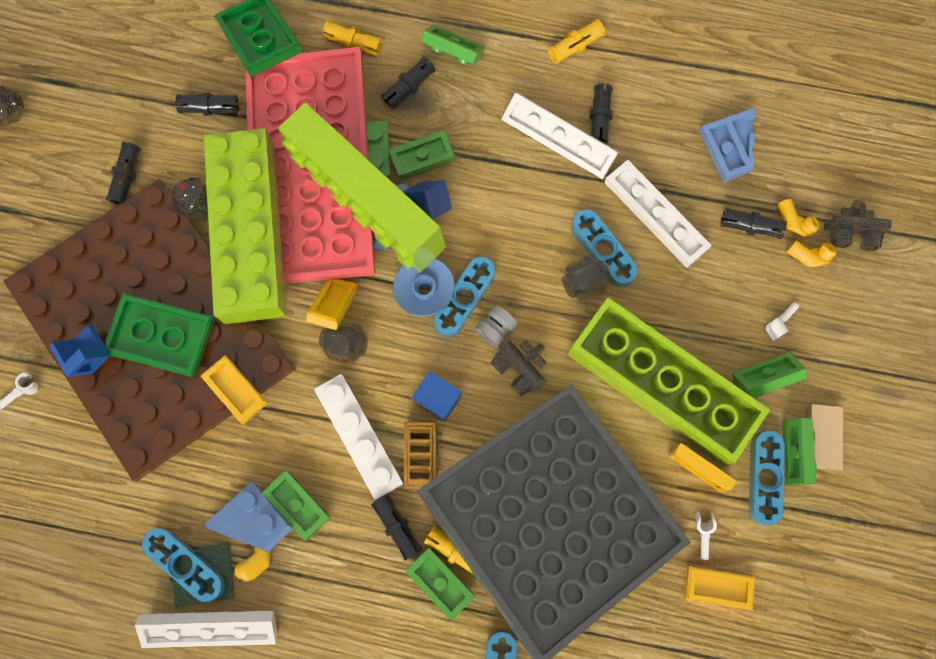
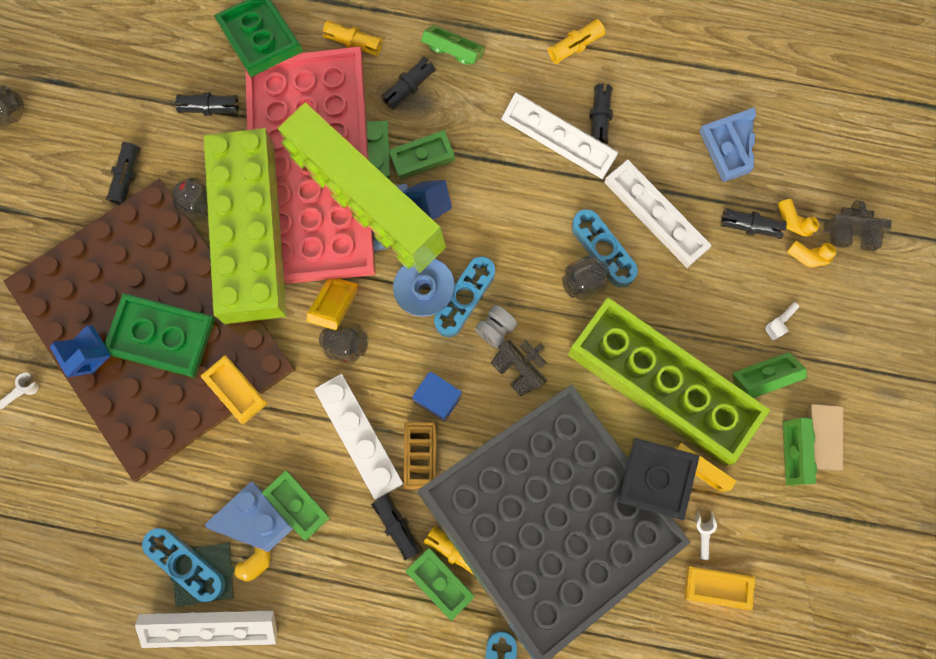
dark azure beam [749,431,785,525] -> none
none -> black tile [617,438,700,521]

